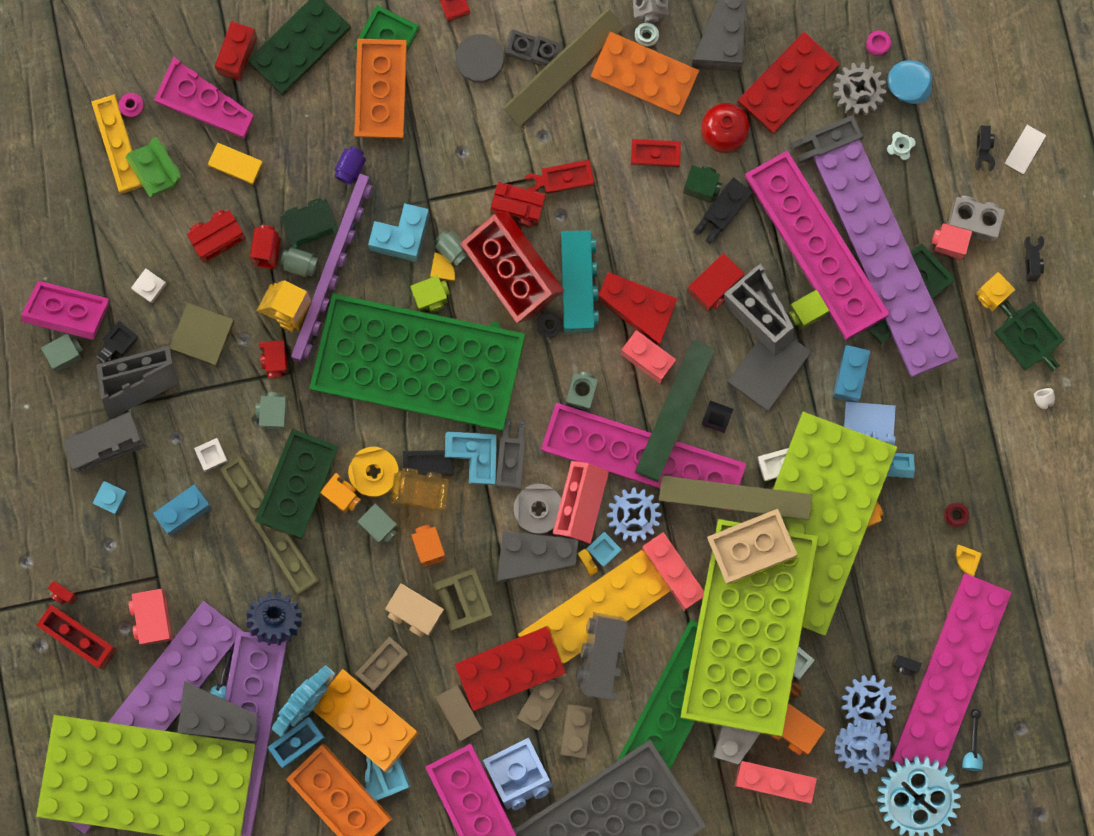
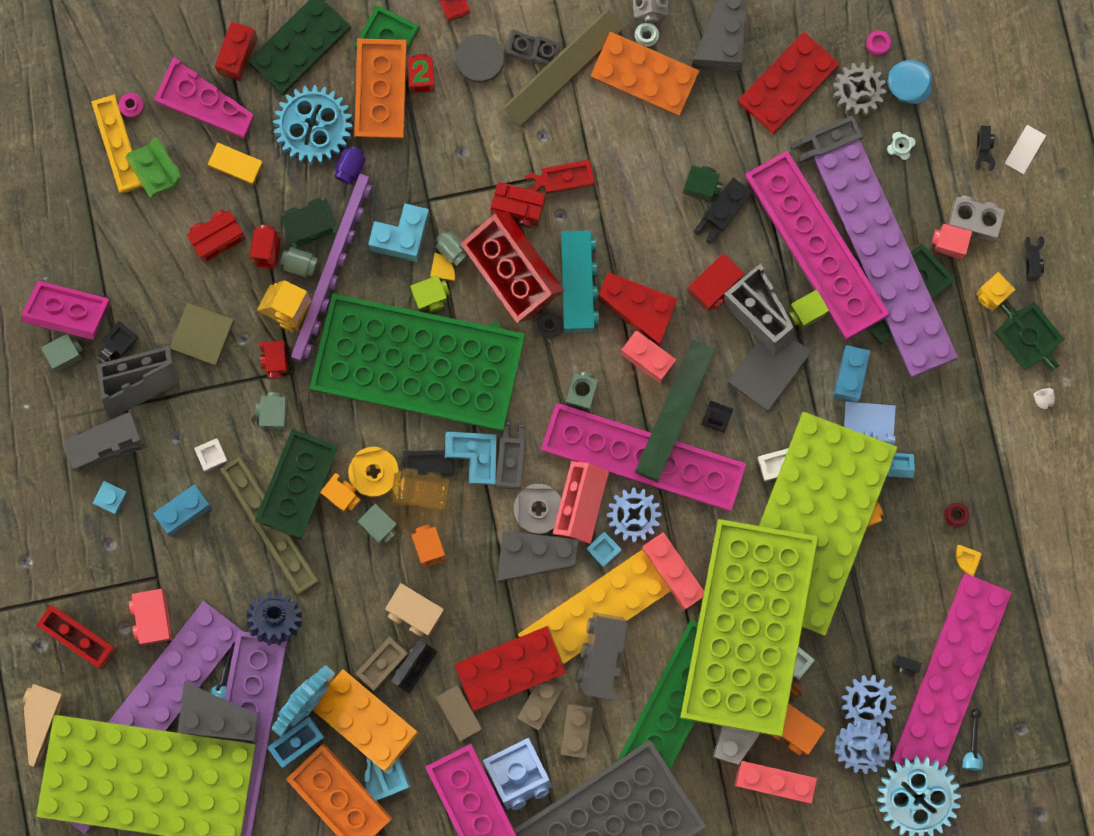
red plate [47,581,78,605] -> none
white plate [131,268,167,304] -> none
olive plate [433,568,493,632] -> none
yellow tile [577,549,598,577] -> none
red plate [631,139,681,168] -> none
olive tile [659,476,813,520] -> none
red cylinder [701,103,750,153] -> none
tan plate [707,509,798,585] -> none
none -> tan slope [23,684,66,767]
none -> medium azure gear [273,85,353,165]
none -> black plate [391,639,437,693]
none -> red brick [408,54,435,93]

